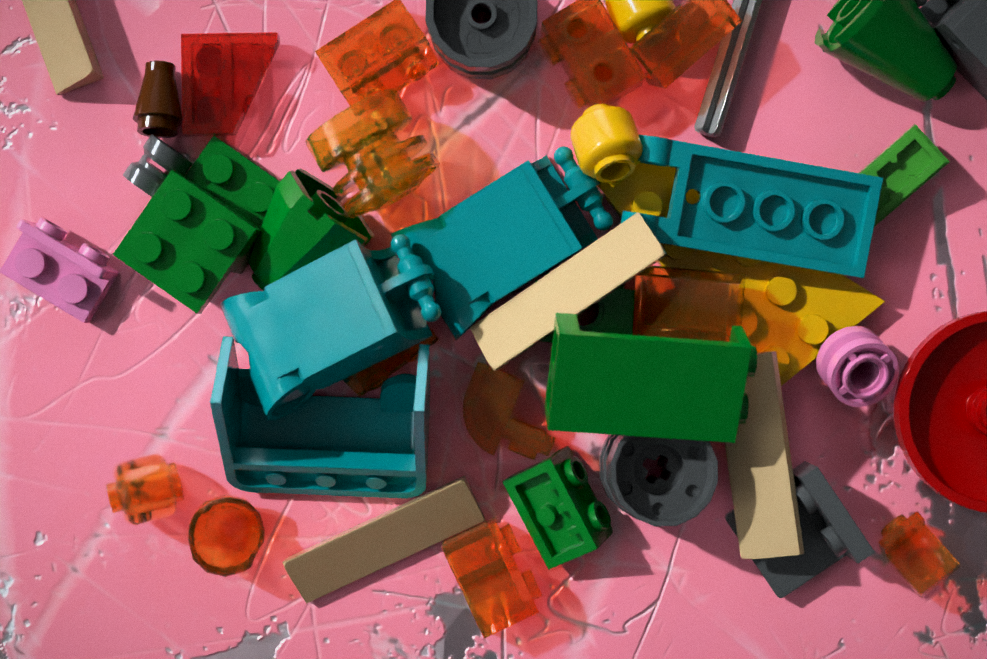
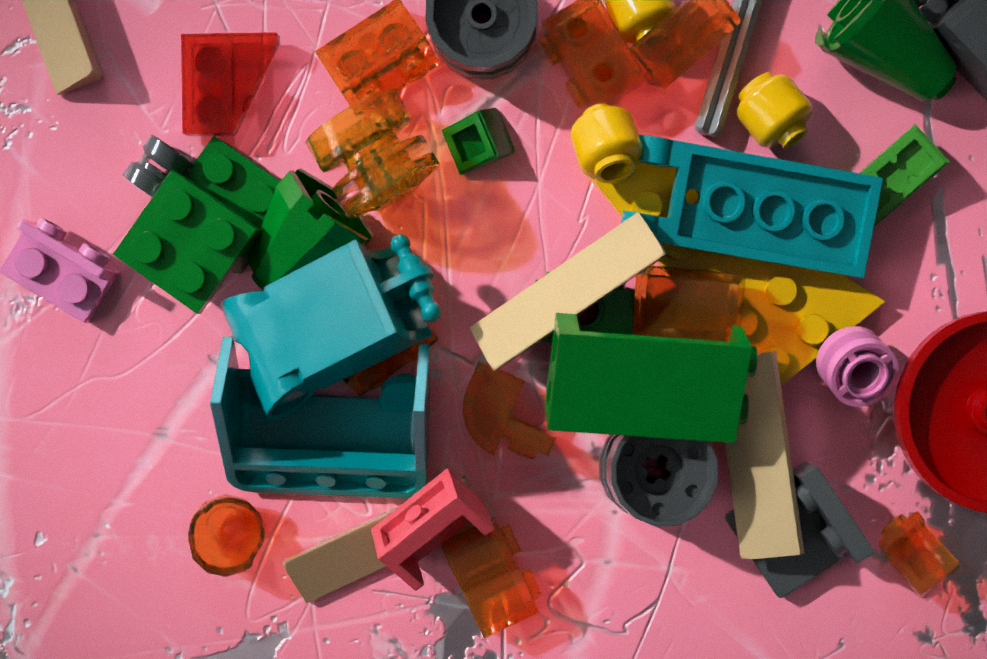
clear orange head [105,454,184,525] -> none
reddish brown cone [132,60,183,138] -> none
teal piece [391,146,613,341] -> none
green bracket [502,446,613,570] -> none
none -> coral panel [371,468,494,591]
none -> green slope [441,108,515,176]
none -> yellow head [737,72,813,149]

